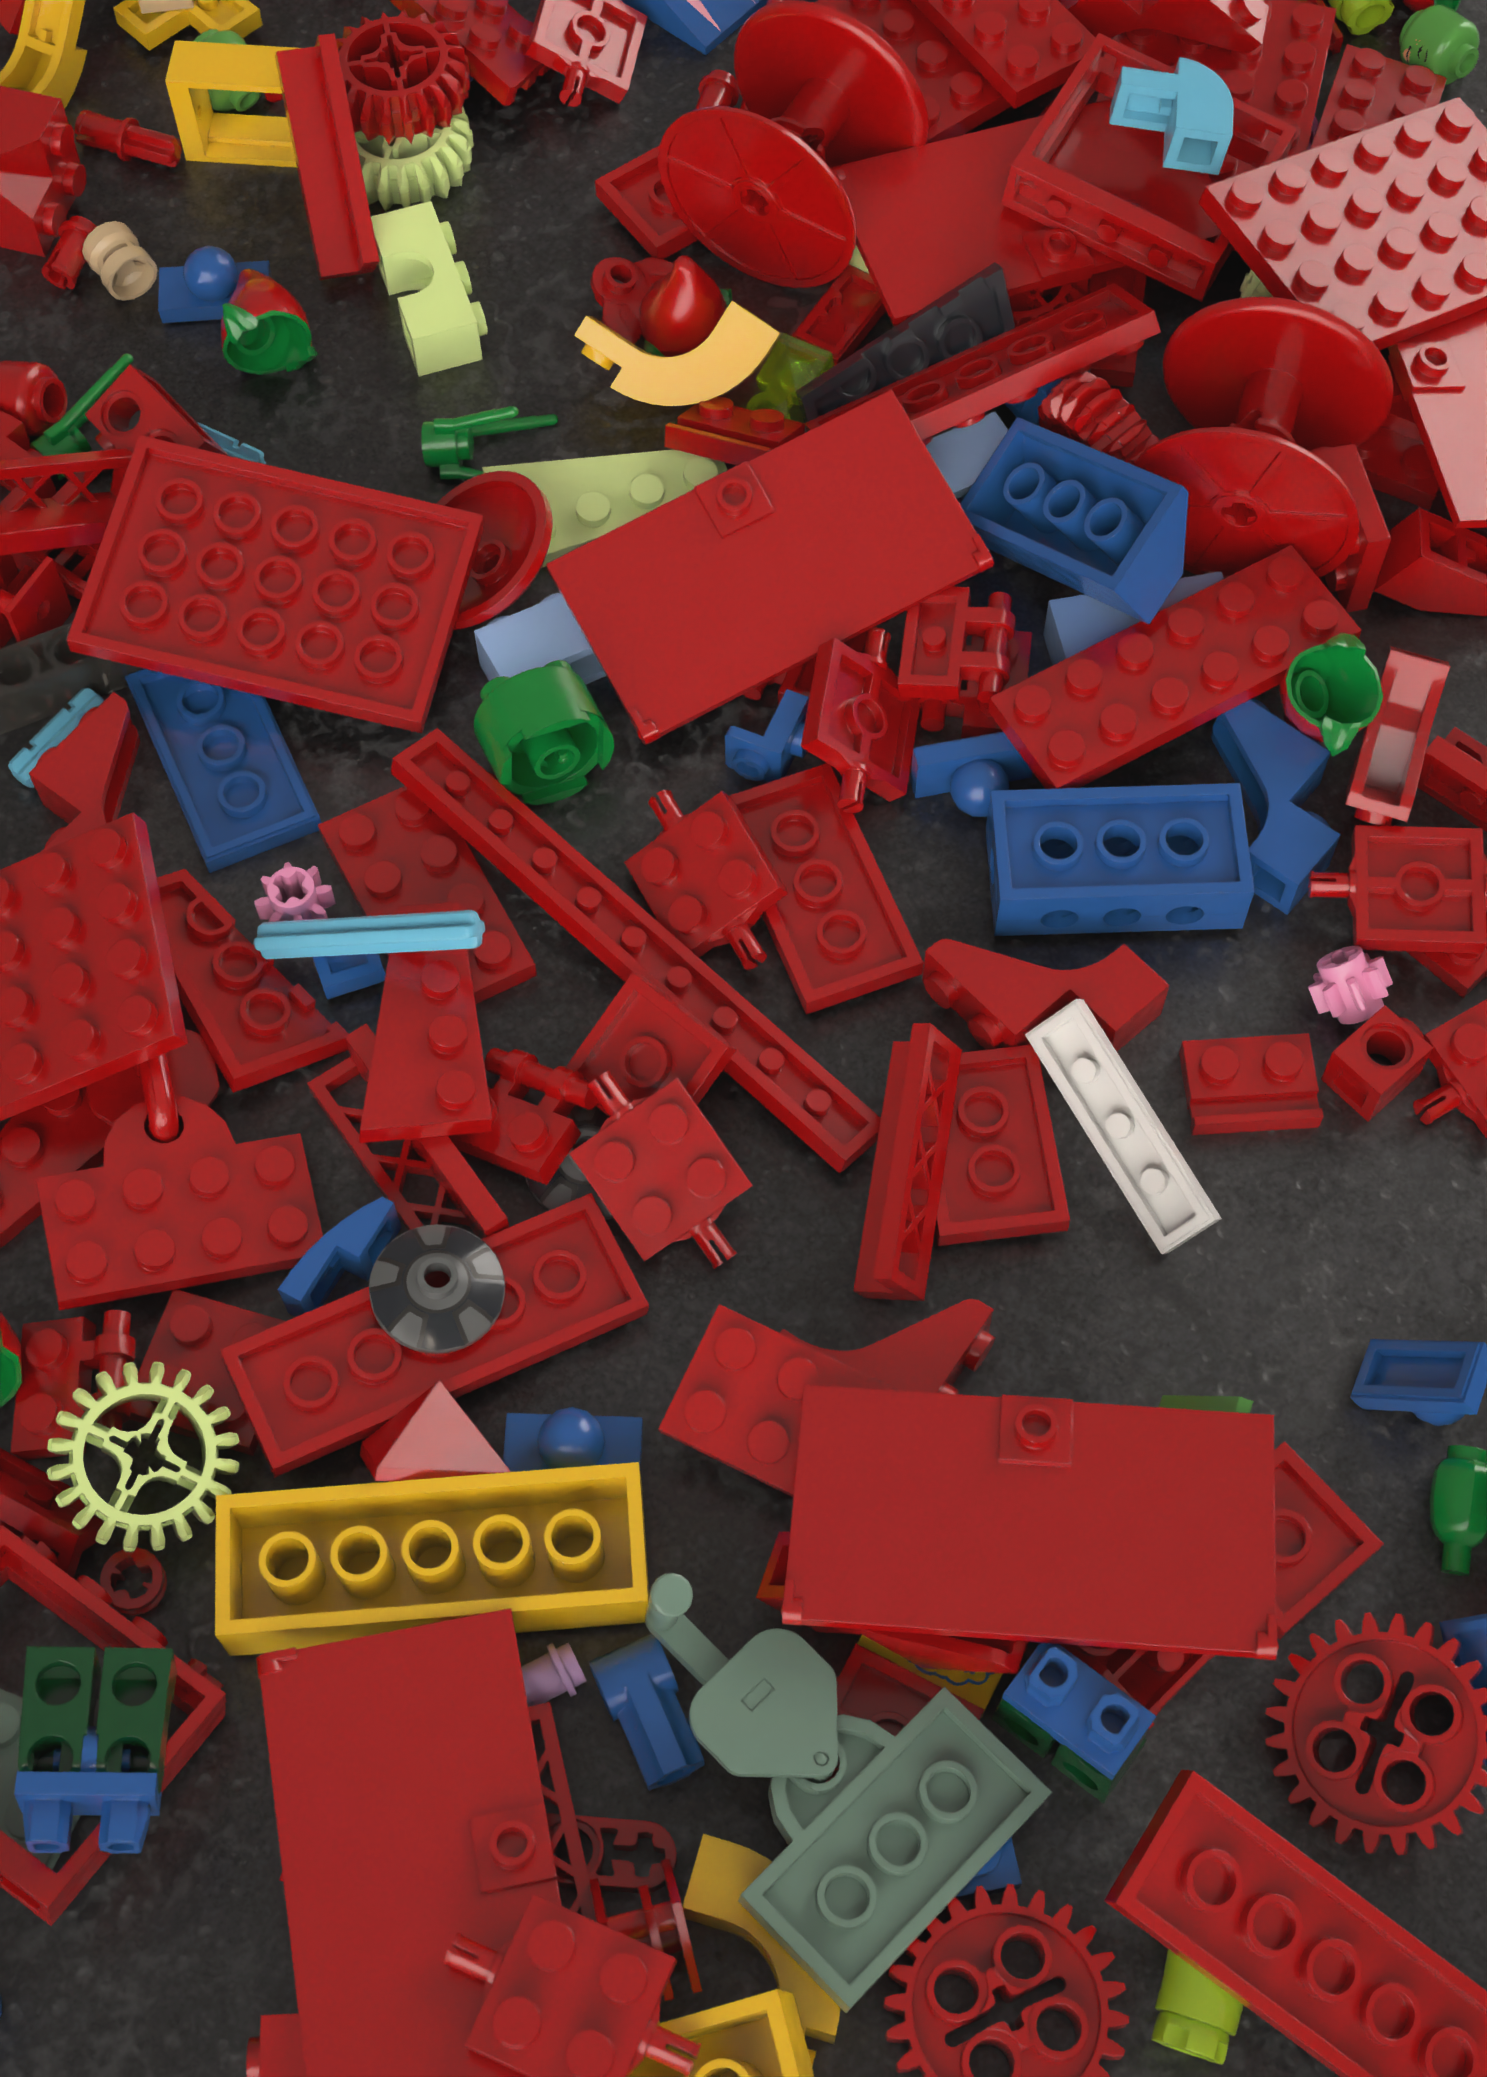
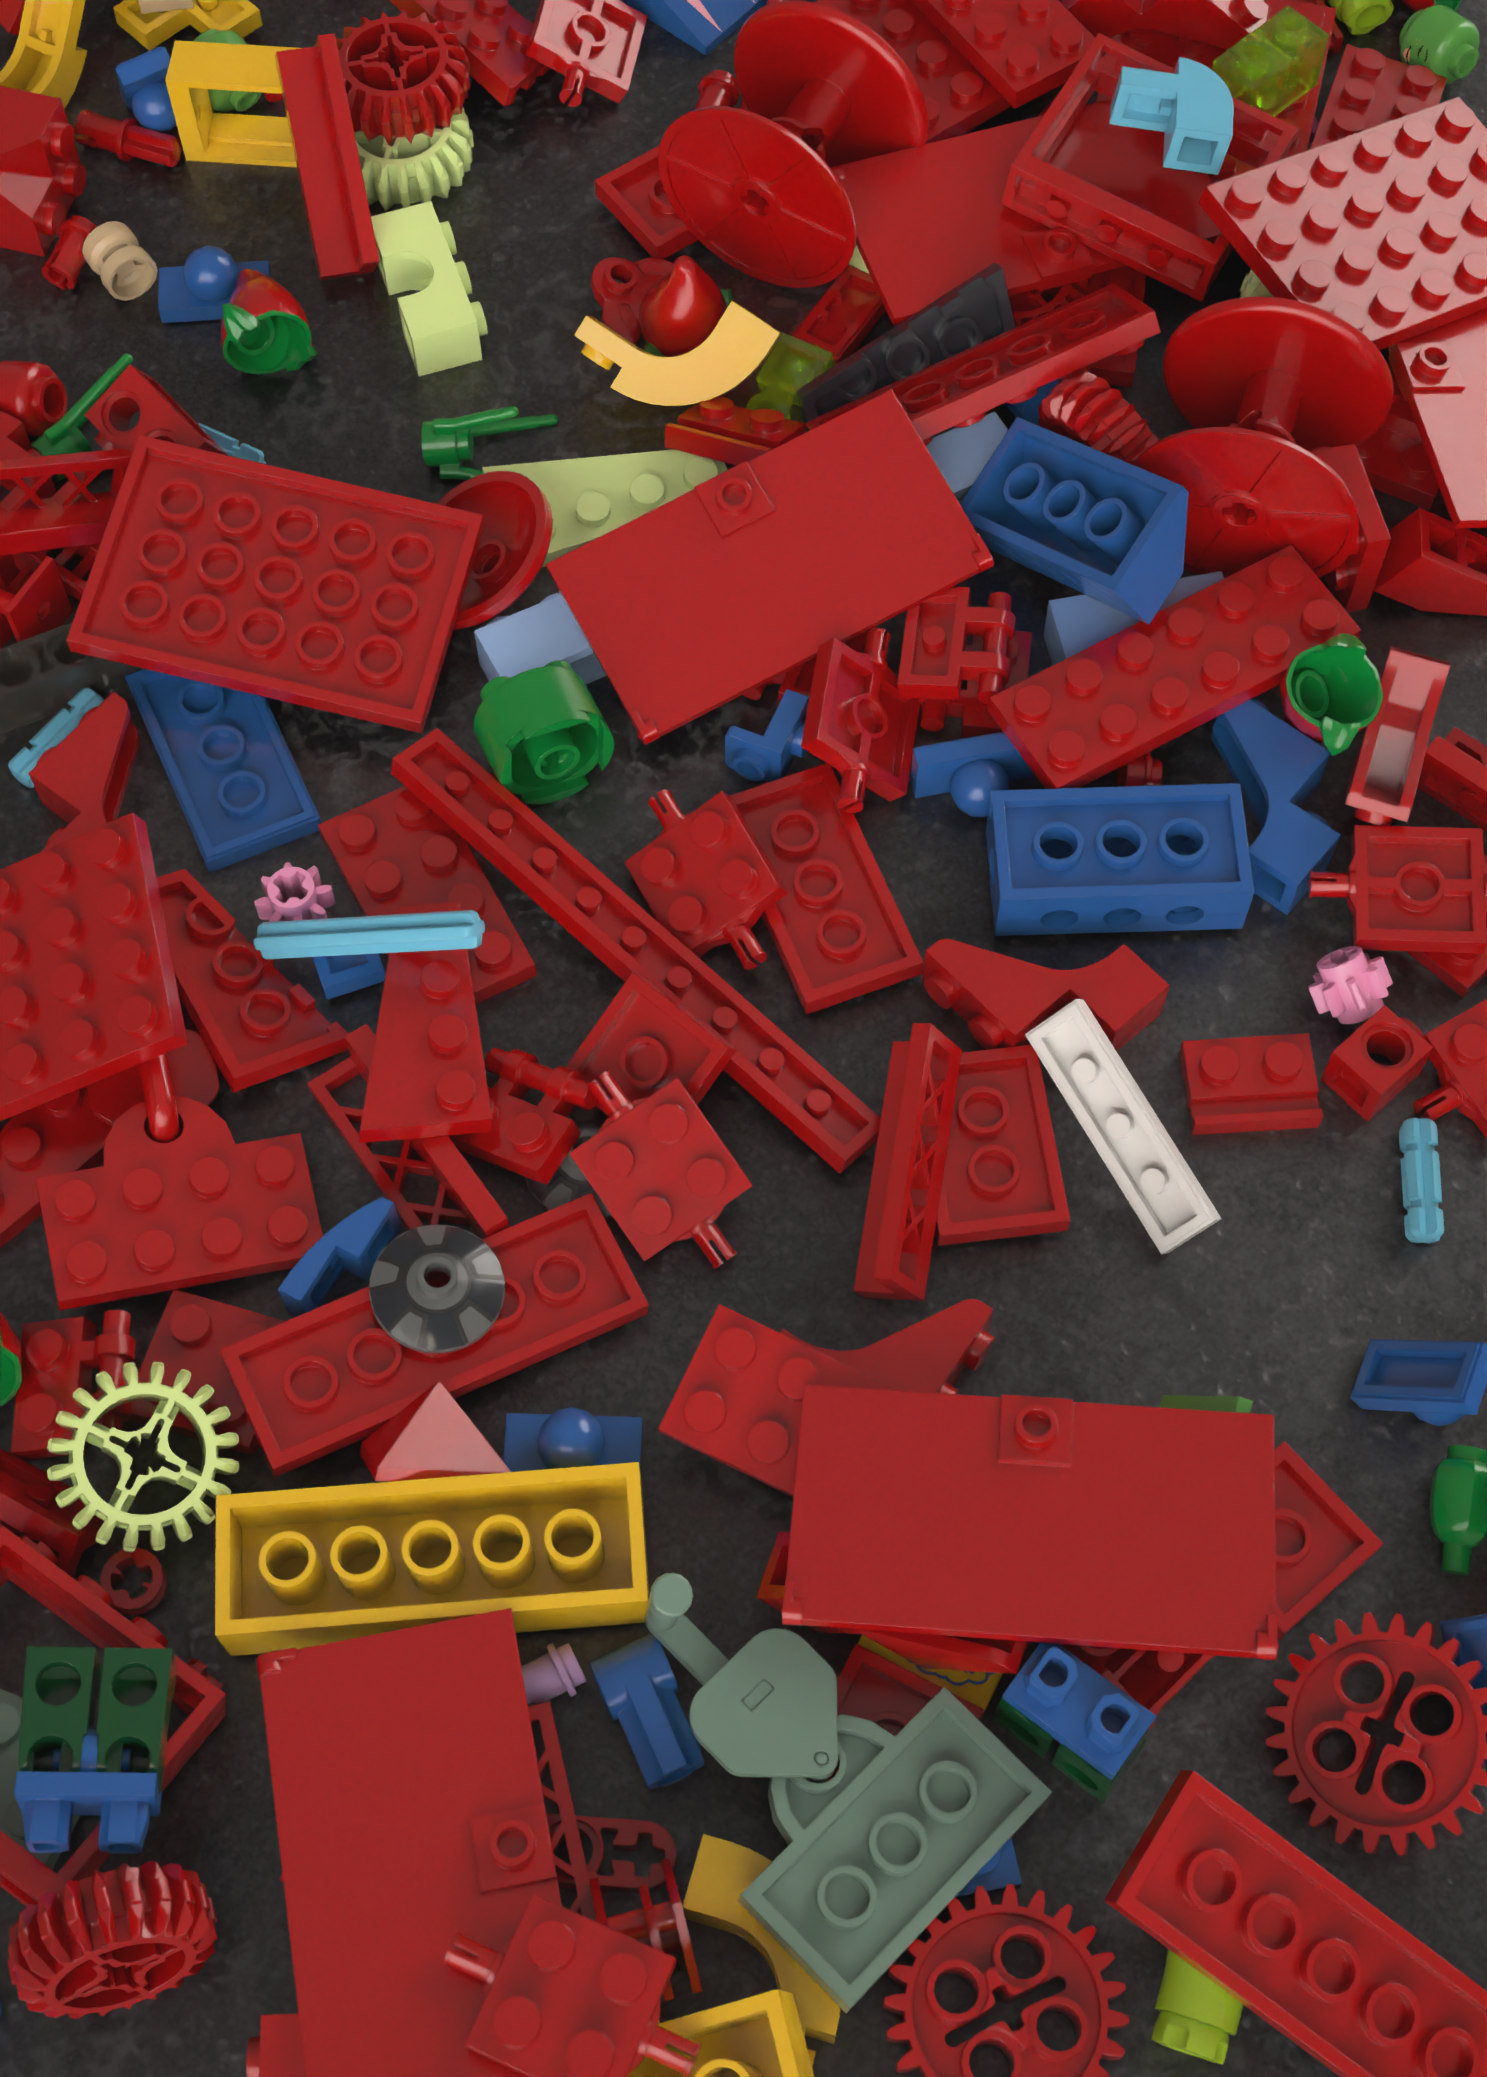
none -> red gear [7,1861,217,2019]
none -> blue tile [115,46,177,132]
none -> red plate [1117,751,1162,787]
none -> clear neon green brick [1212,5,1329,117]
none -> medium azure axle [1399,1118,1444,1243]

